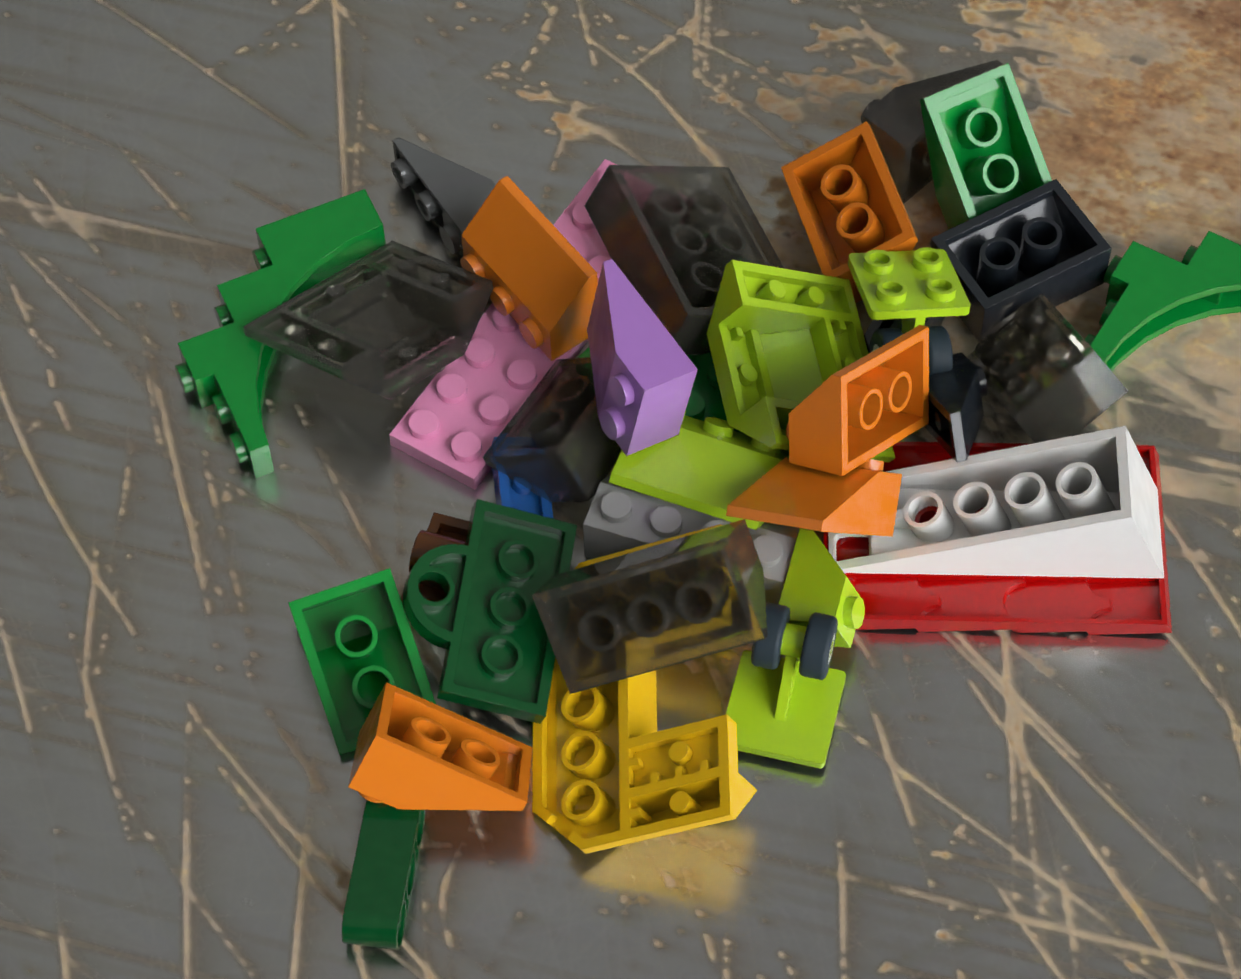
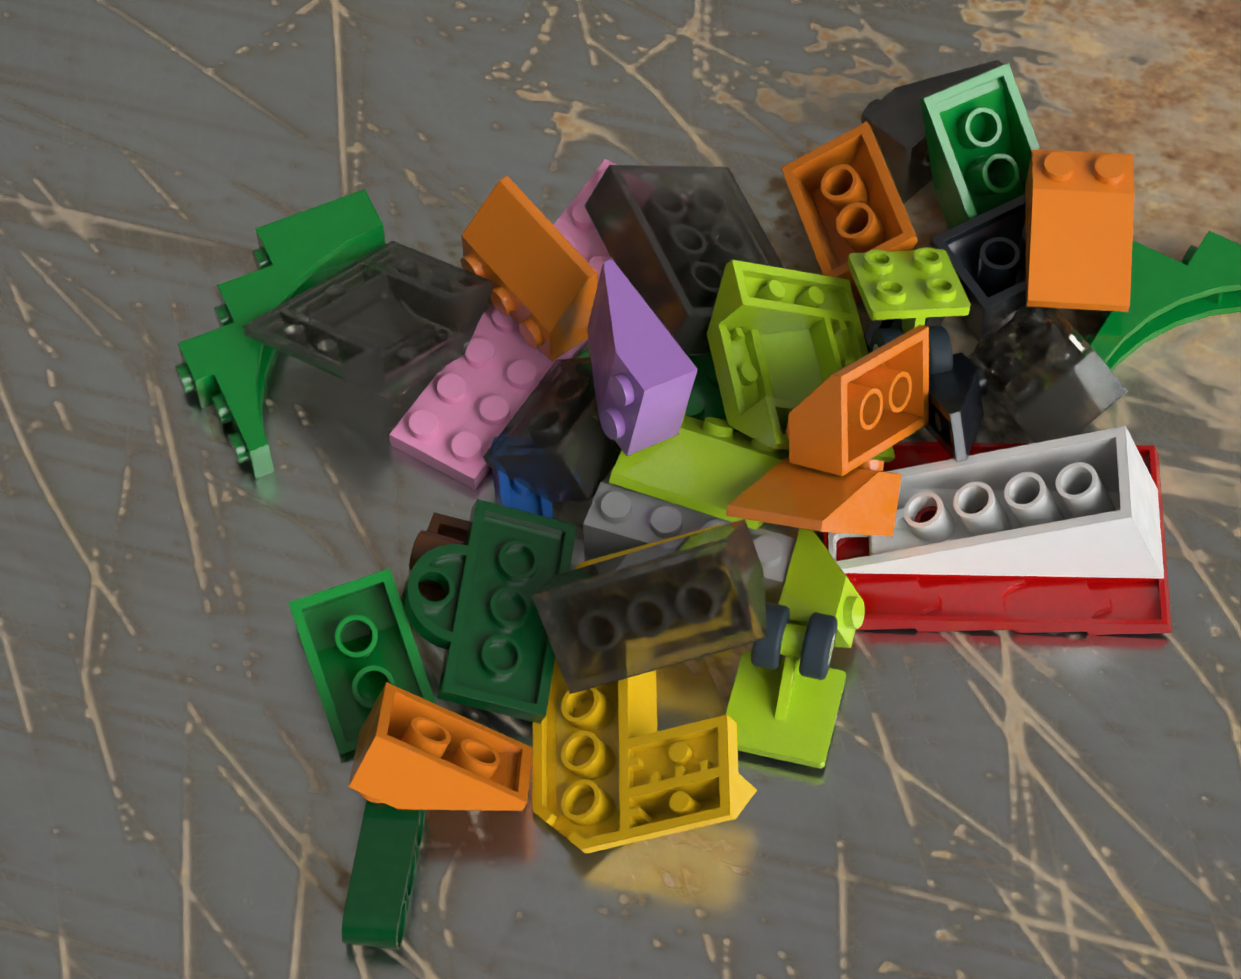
dark grey slope [391,137,496,257] -> none
none -> orange slope [1025,149,1134,312]

